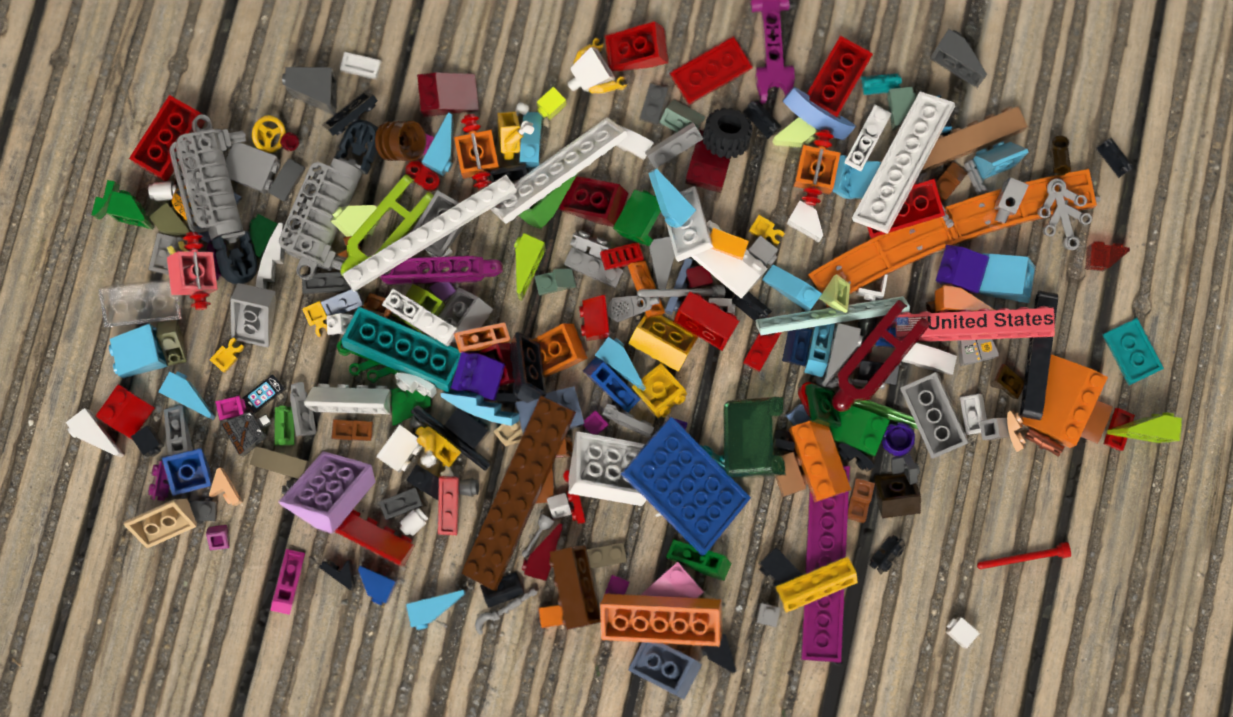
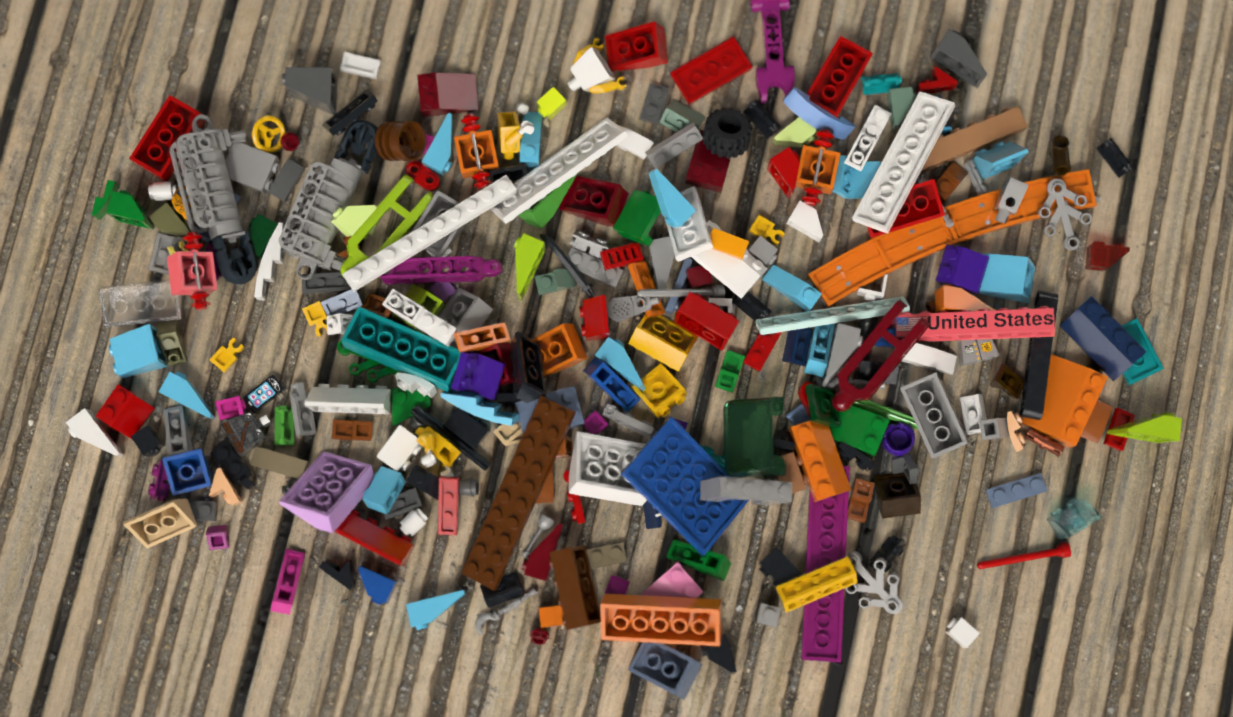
light grey slope [230,283,276,348] -> none
white slope [547,493,571,520] -> none
yellowish green slope [819,274,850,313] -> none
none -> black hinge [210,441,255,490]
none -> medium azure brick [362,466,406,515]
none -> dark red plate [530,627,549,645]
none -> black sword [539,234,596,298]
none -> dark blue slope [643,500,662,529]
none -> light grey arch [700,477,792,505]
none -> green slope [715,350,745,393]
none -> red slope [767,147,800,199]
none -> light grey plant [846,551,903,614]
none -> red slope [916,66,958,95]
none -> sand blue plate [985,473,1047,508]
none -> clear light blue slope [1047,498,1102,539]
none -> dark blue slope [1060,296,1146,382]

